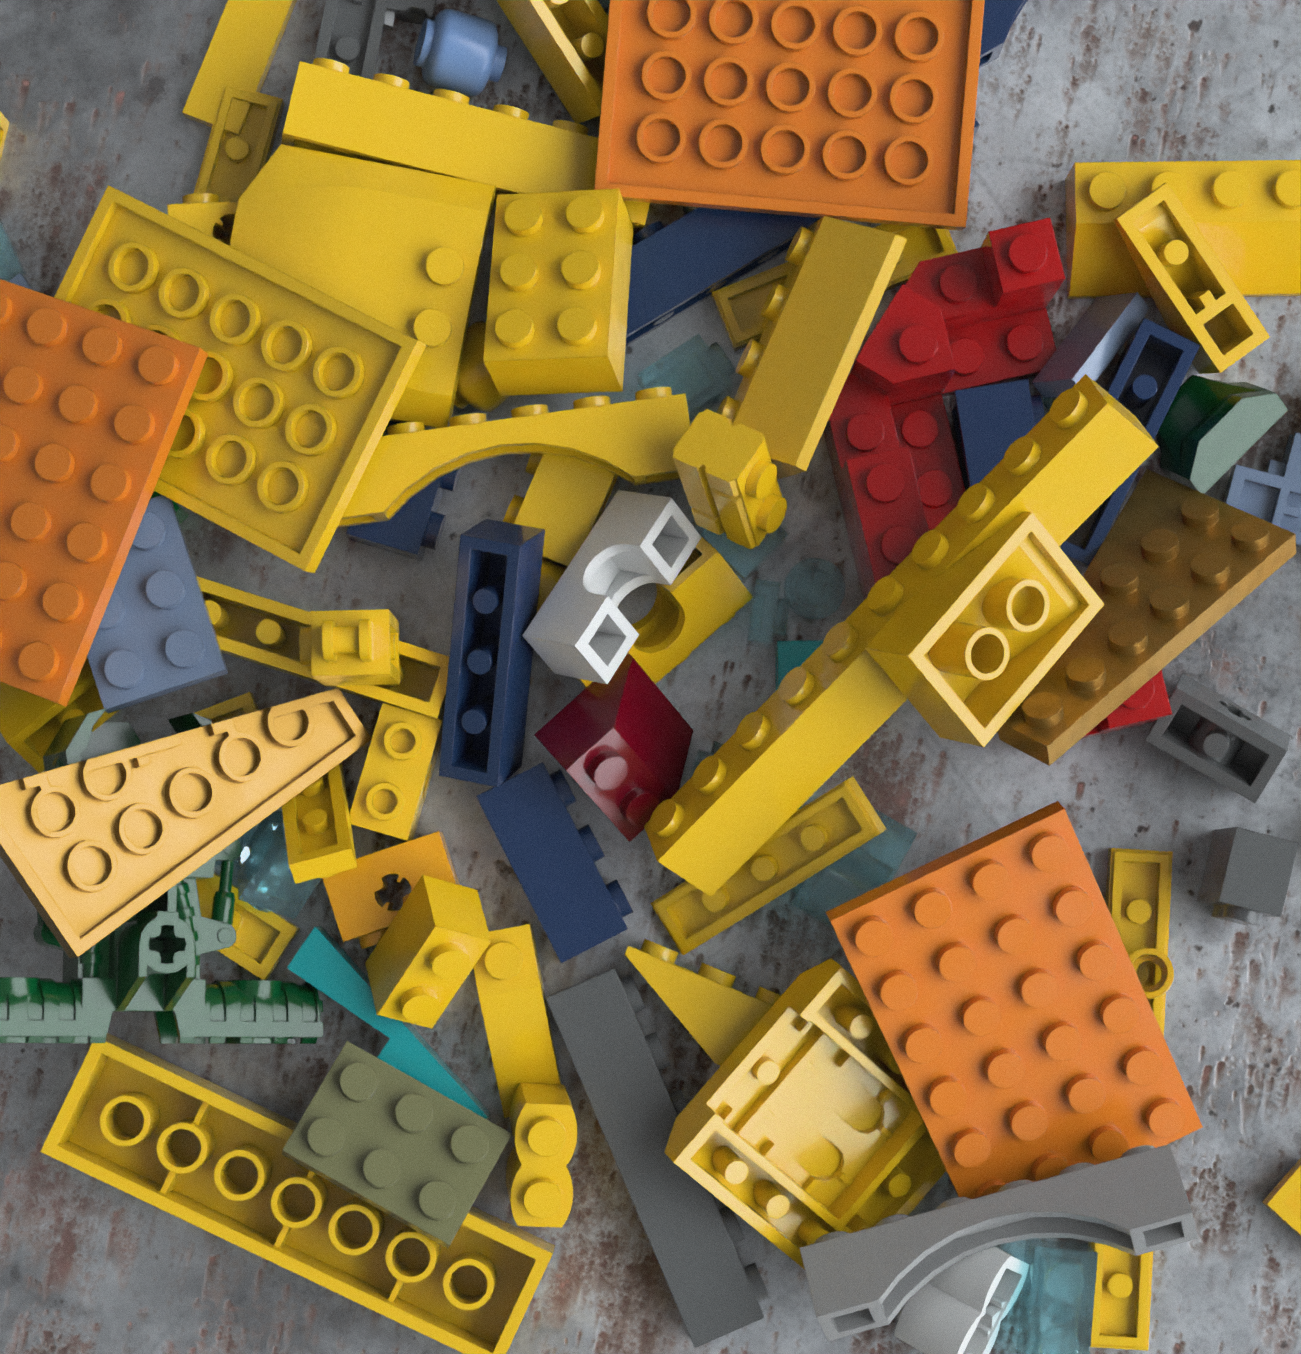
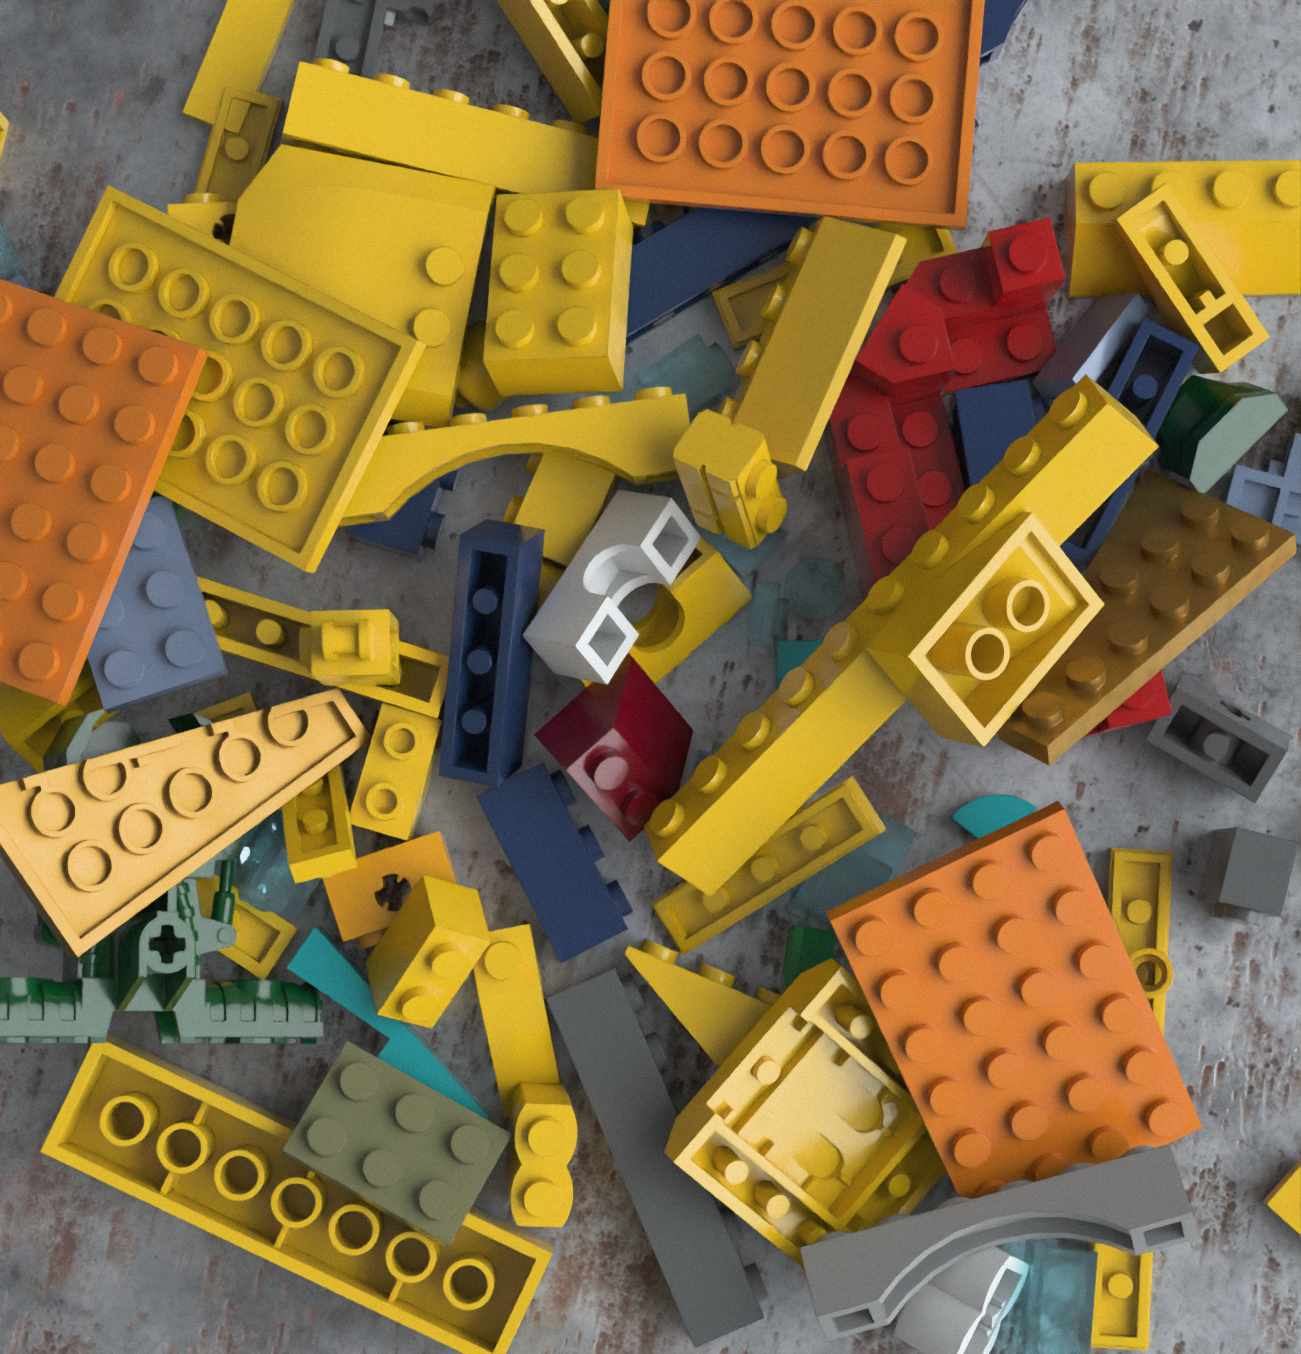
medium blue head [413,9,507,96] -> none
none -> green slope [781,925,836,987]
none -> teal tile [949,794,1037,840]

